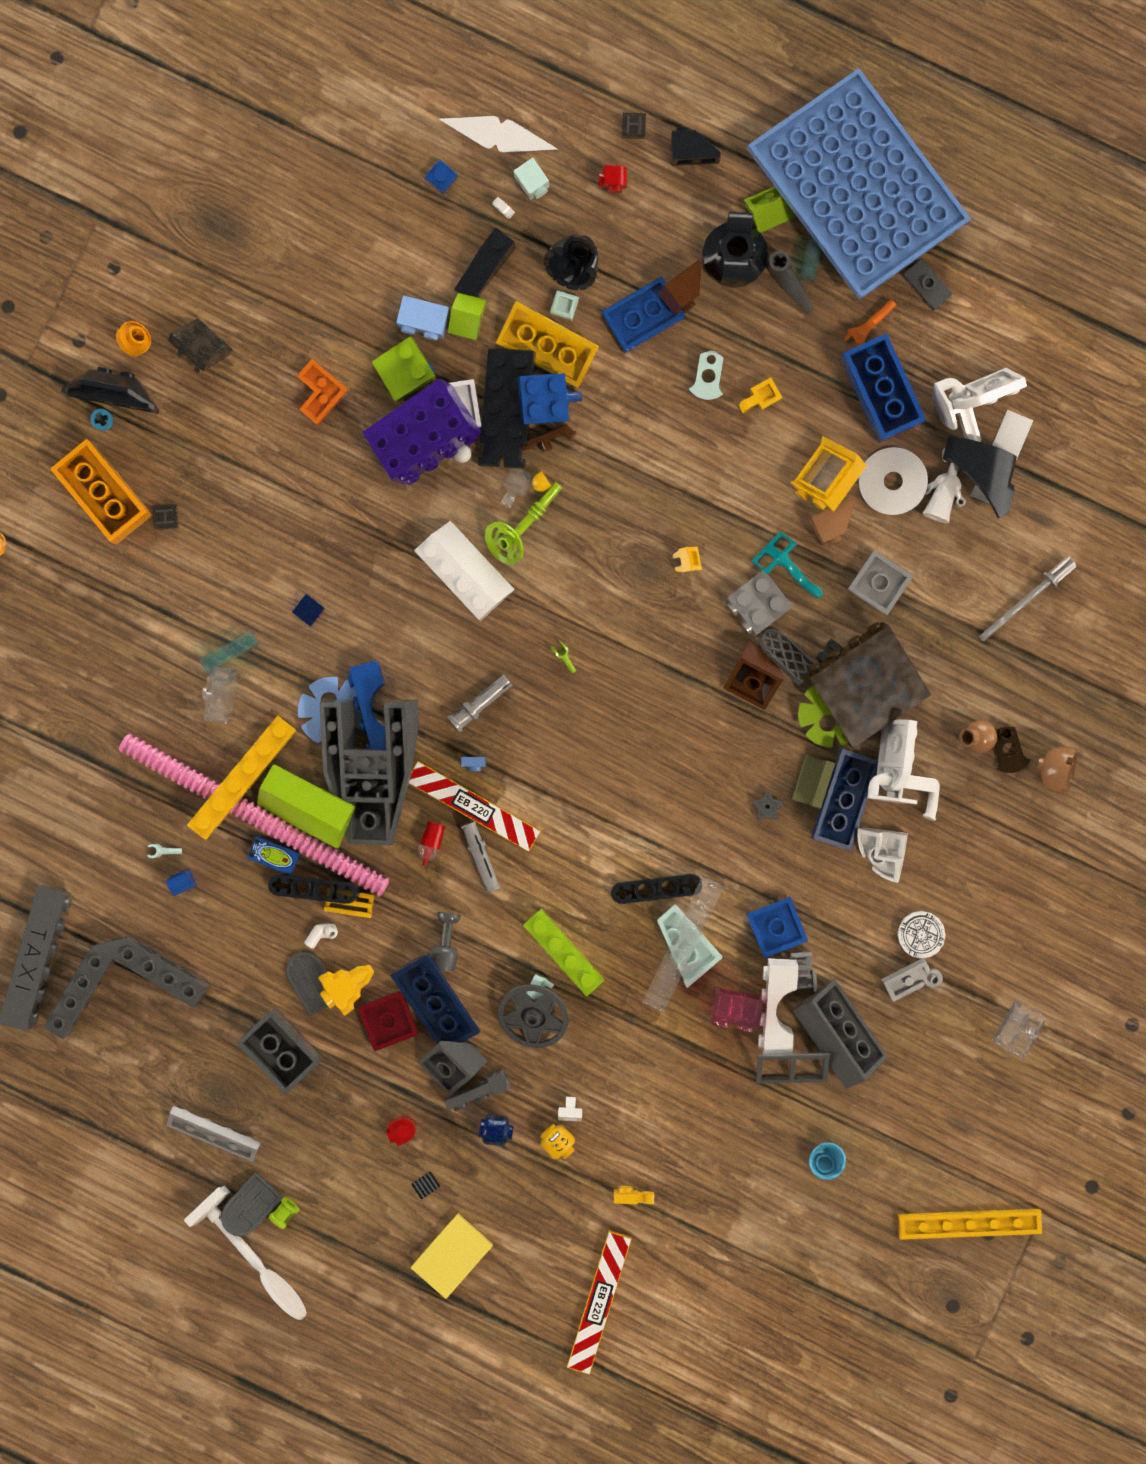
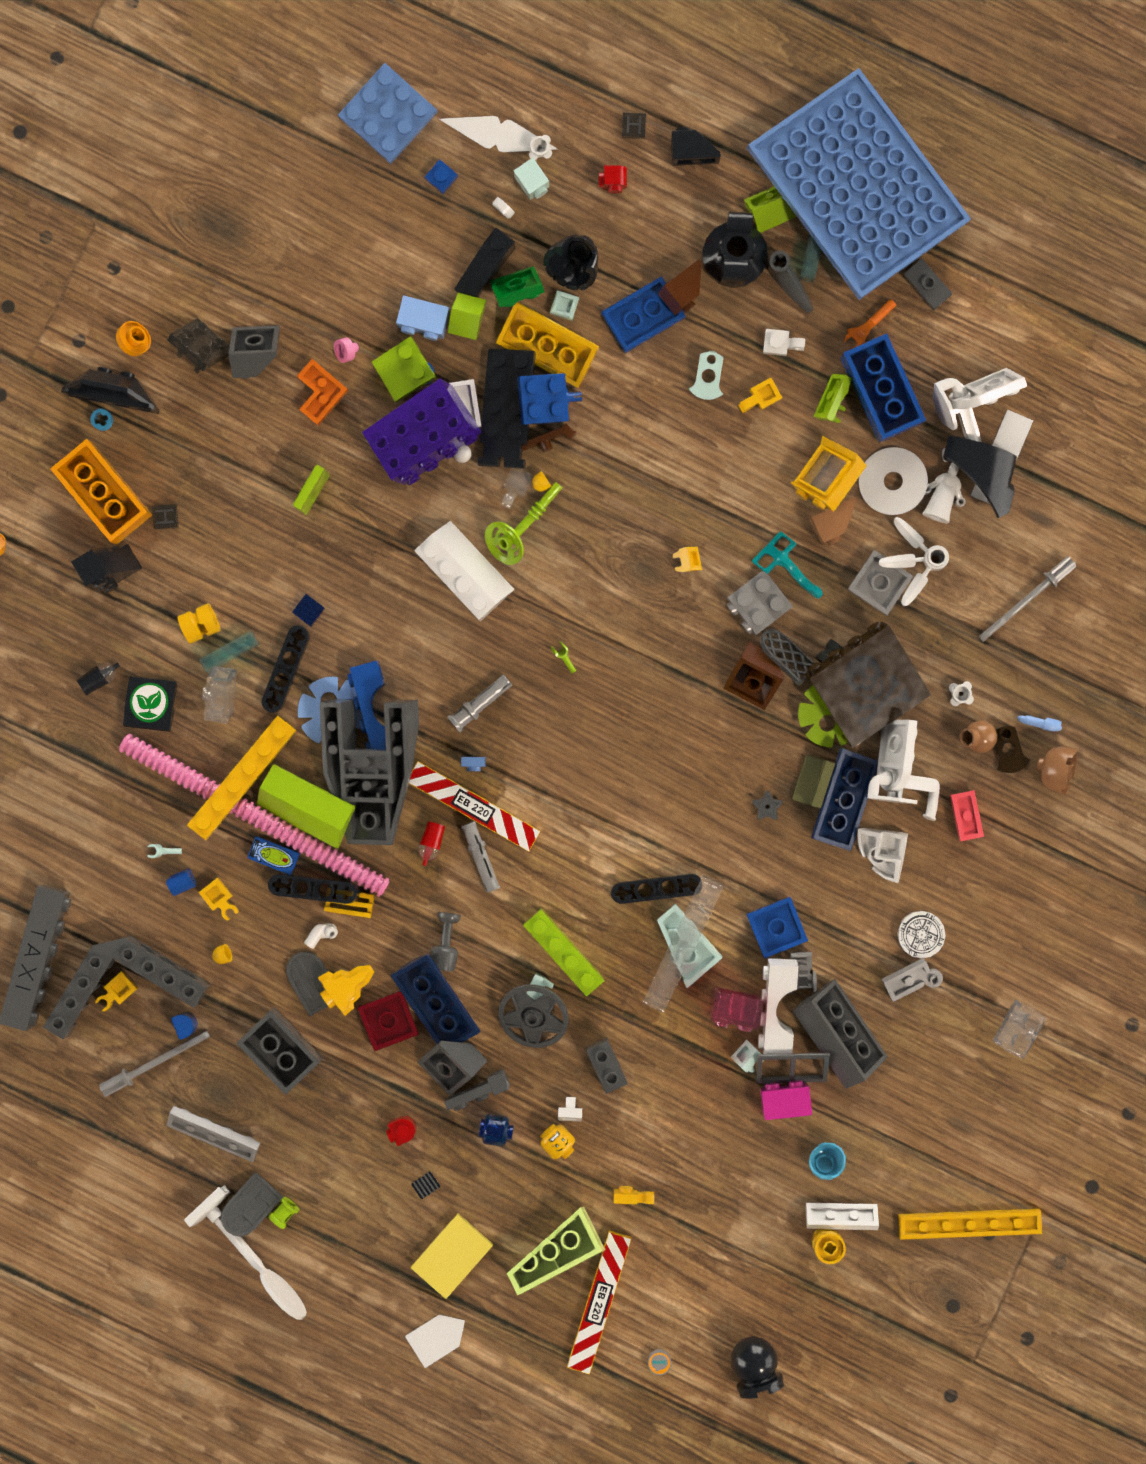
none -> black wedge [71,544,142,593]
none -> black piece [77,662,120,695]
none -> yellow plate [95,971,139,1011]
none -> light grey piece [99,1031,210,1097]
none -> slope [123,676,178,732]
none -> blue brick [171,1012,198,1040]
none -> yellow wheel [177,603,221,644]
none -> yellow plate [198,877,239,921]
none -> yellow hinge [212,944,232,965]
none -> dark grey slope [228,325,280,379]
none -> black beam [262,625,310,713]
none -> lime tile [293,465,330,515]
none -> bright pink tile [334,338,359,363]
none -> medium blue plate [338,63,438,164]
none -> white sticker [405,1315,465,1368]
none -> green plate [490,266,545,307]
none -> yellowish green wedge [507,1207,605,1296]
none -> white plate [527,135,552,160]
none -> dark grey brick [586,1037,628,1094]
none -> light grey tile [647,1349,671,1375]
none -> light aqua tile [731,1039,764,1073]
none -> black tile [731,1336,784,1399]
none -> dark pink brick [760,1080,812,1120]
none -> white plate [763,329,805,356]
none -> white plate [805,1203,879,1230]
none -> yellow wheel [811,1229,846,1264]
none -> lime plate [813,374,852,423]
none -> white plant [879,517,949,606]
none -> white plate [948,681,974,706]
none -> coral plate [950,790,984,841]
none -> light blue piece [1017,715,1062,731]

